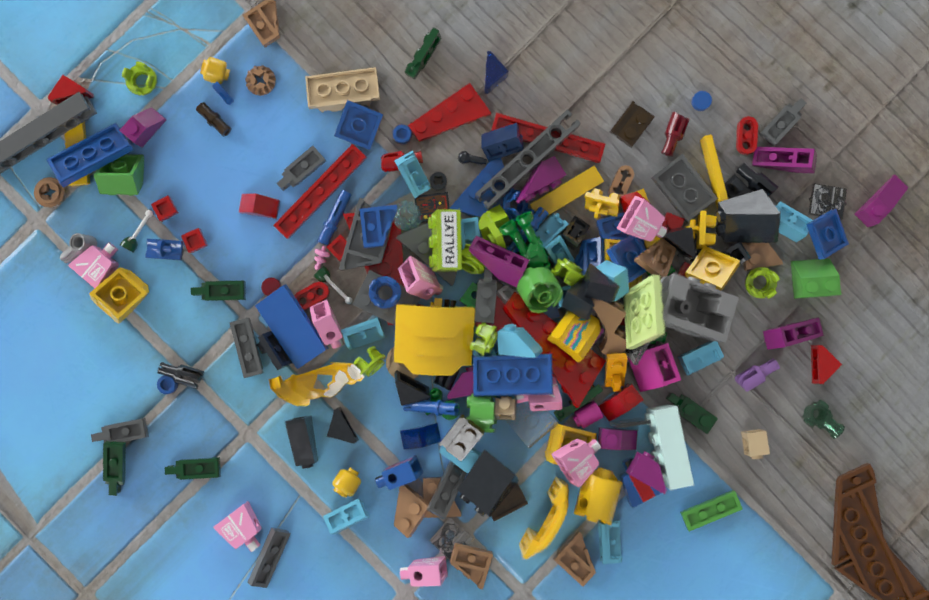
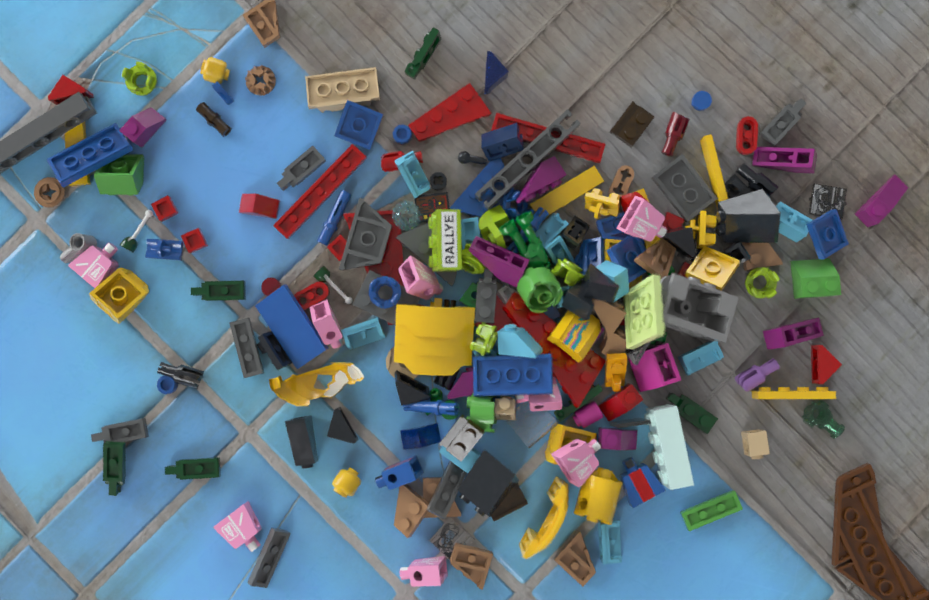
bright pink hair [314,246,330,271] -> none
medium azure hinge [323,499,370,534] -> none
lime piece [353,346,386,377] -> none
blue wing [360,204,398,248] -> none
magenta slope [626,451,667,494] -> none
none -> yellow plate [752,387,836,399]

